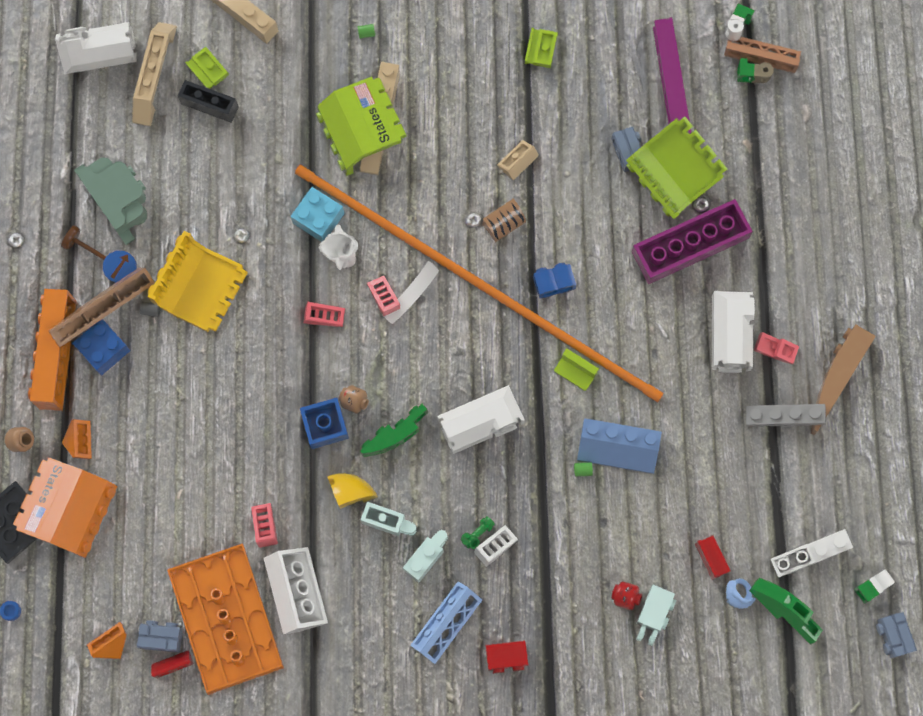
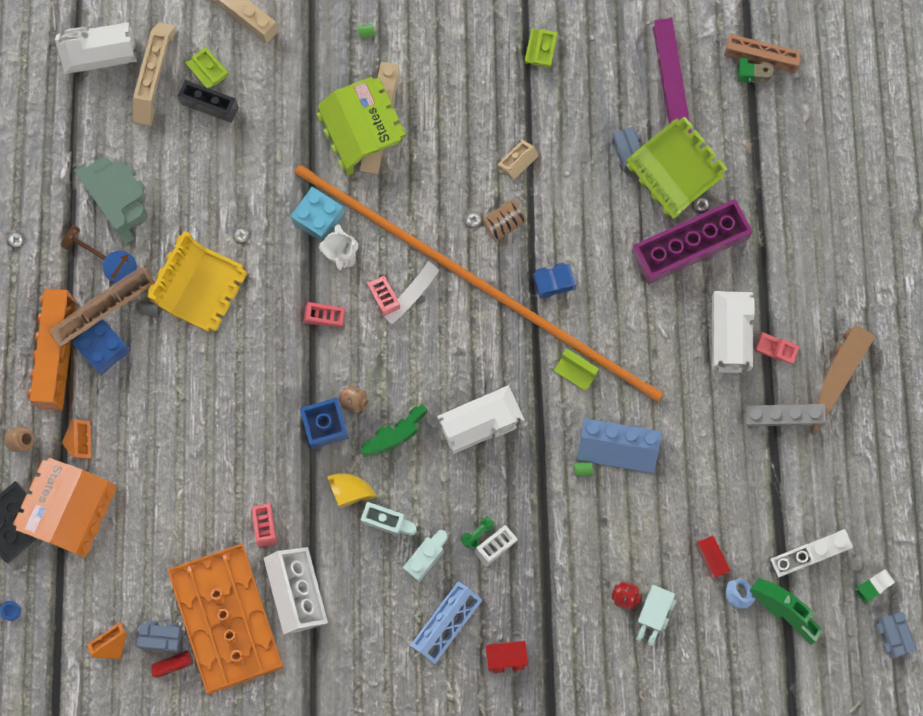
leg [725,4,755,41] -> none

